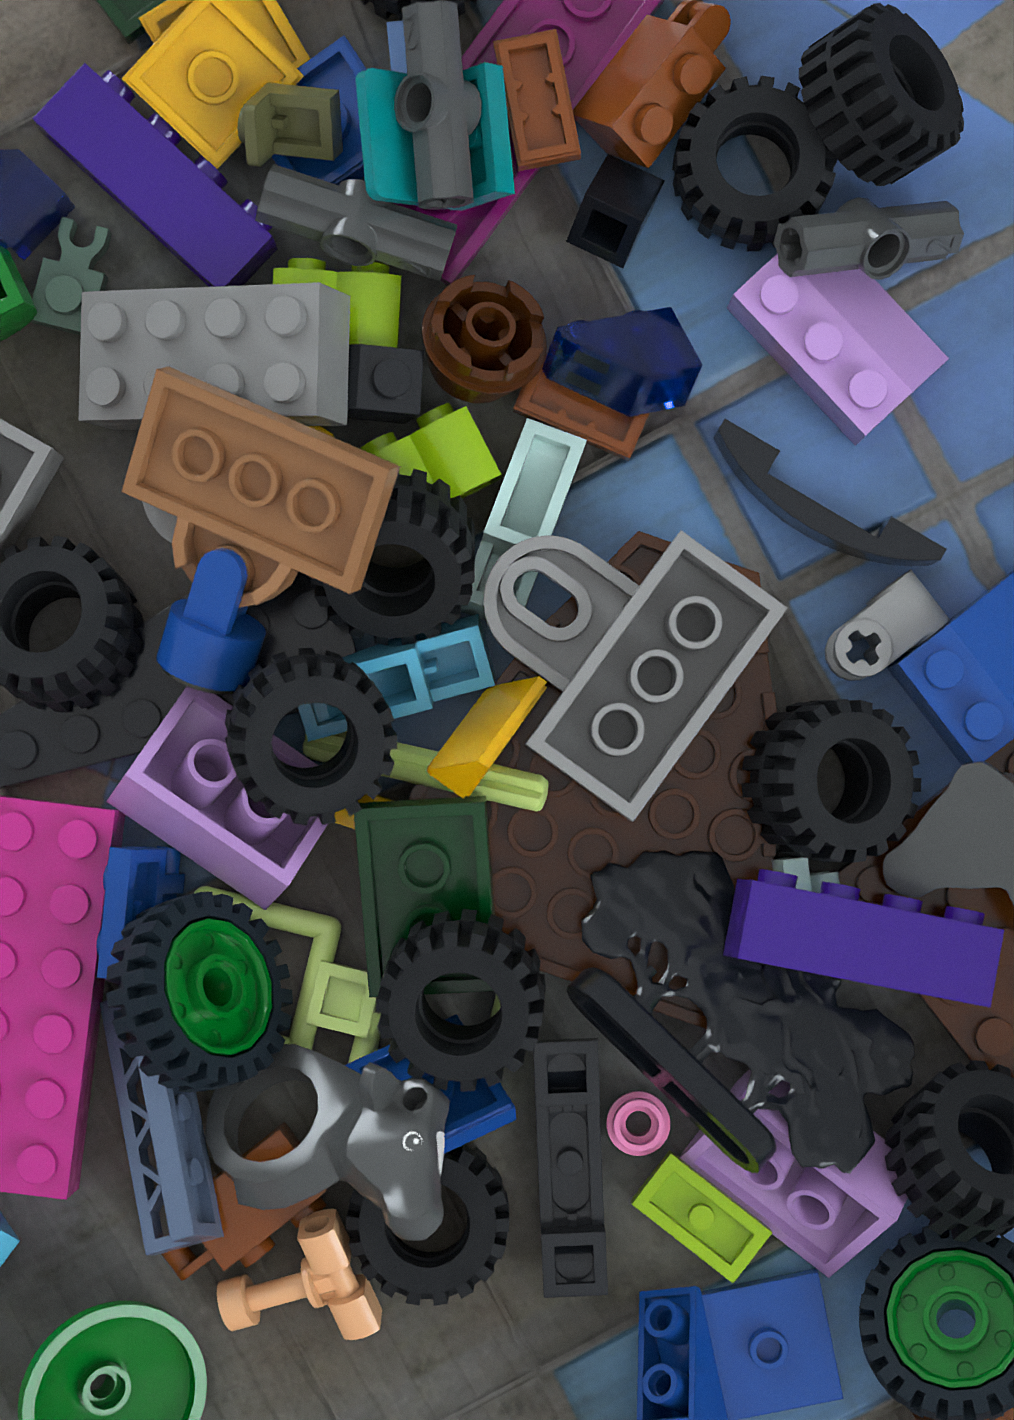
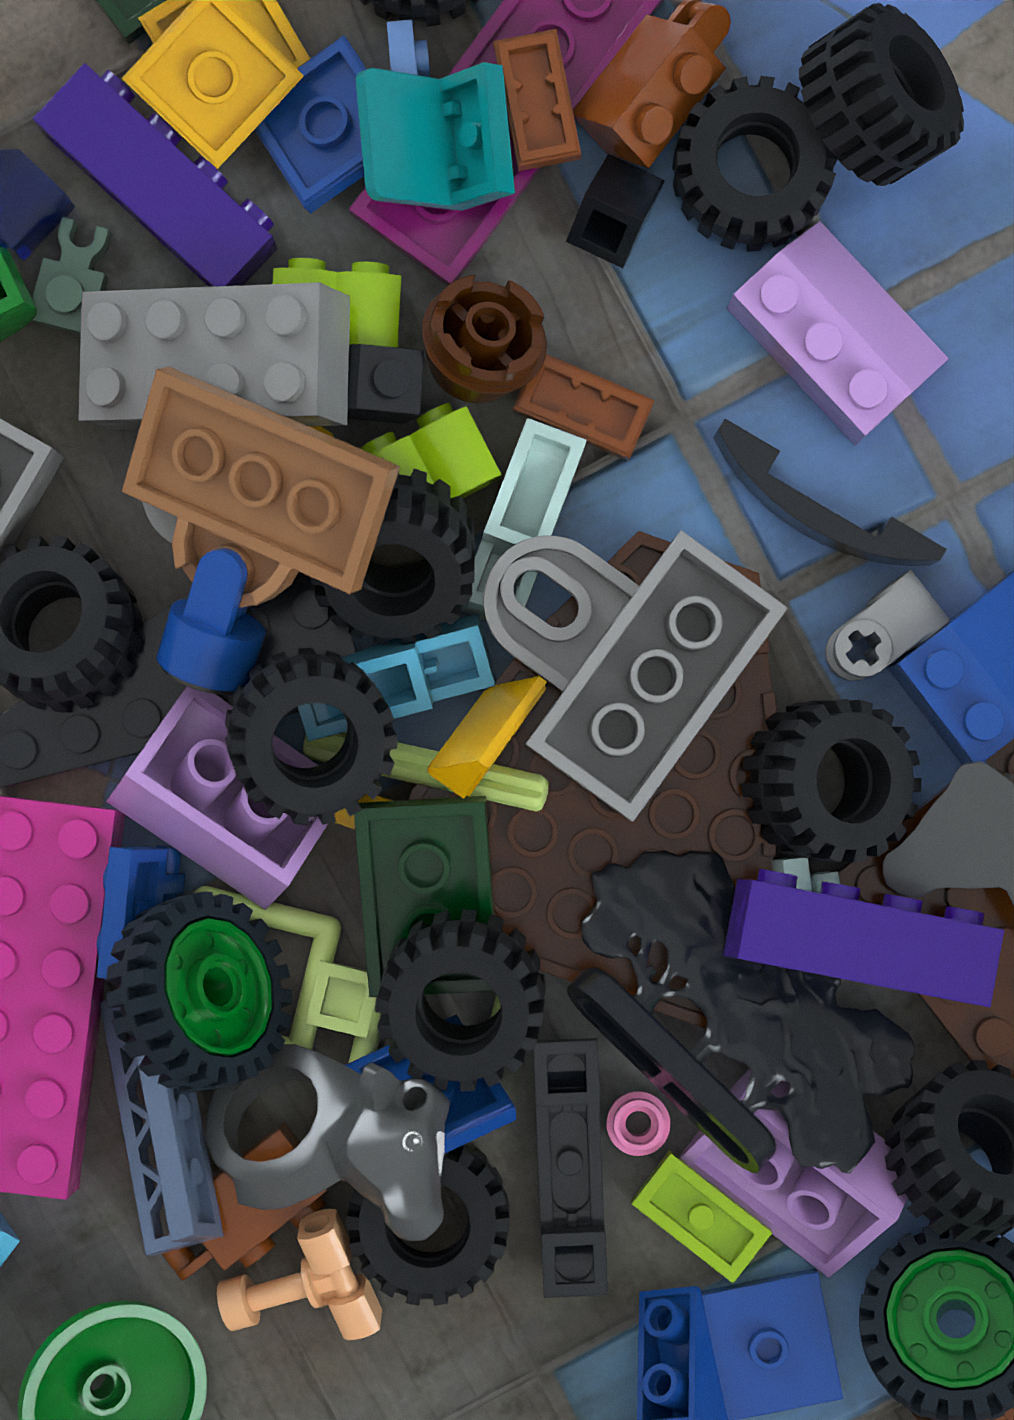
olive bracket [238,82,343,167] -> none
dark grey piece [255,164,458,281] -> none
dark grey piece [394,0,482,210] -> none
clear blue slope [542,307,703,417] -> none
dark grey piece [773,197,964,280] -> none

